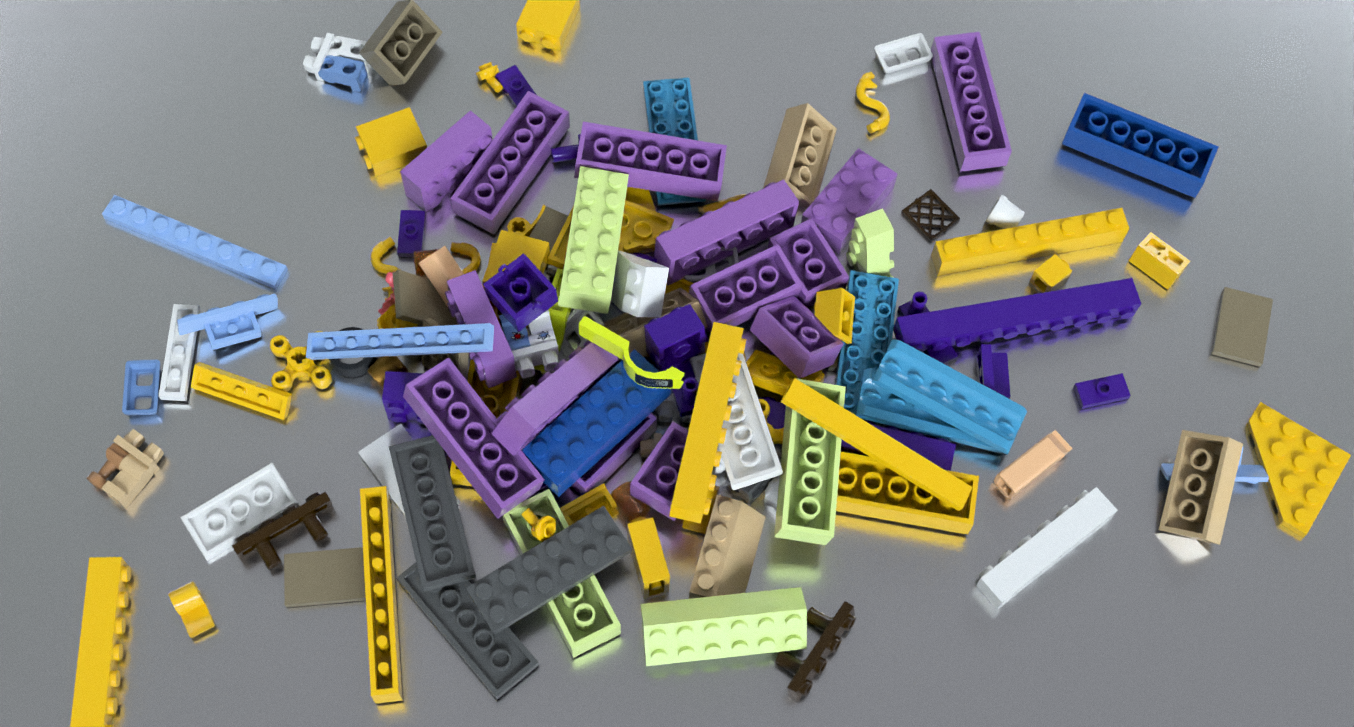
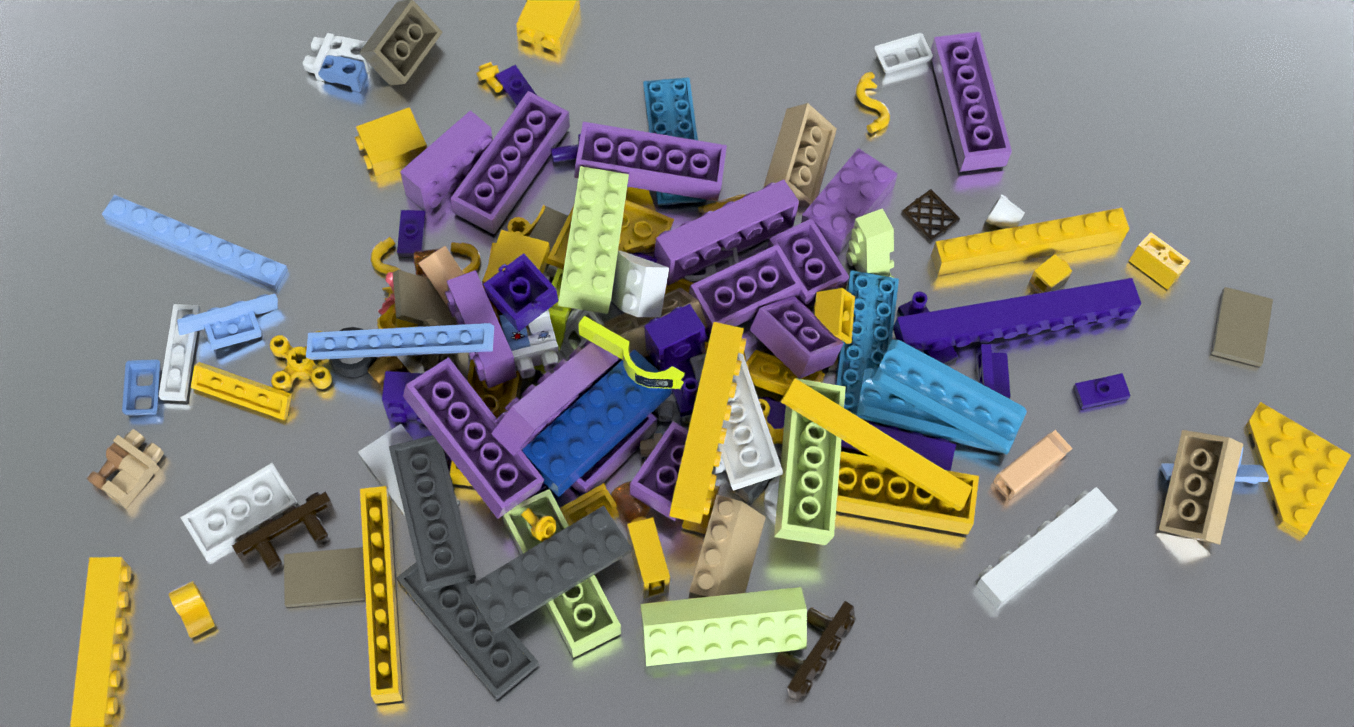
blue brick [1062,93,1219,198] -> none

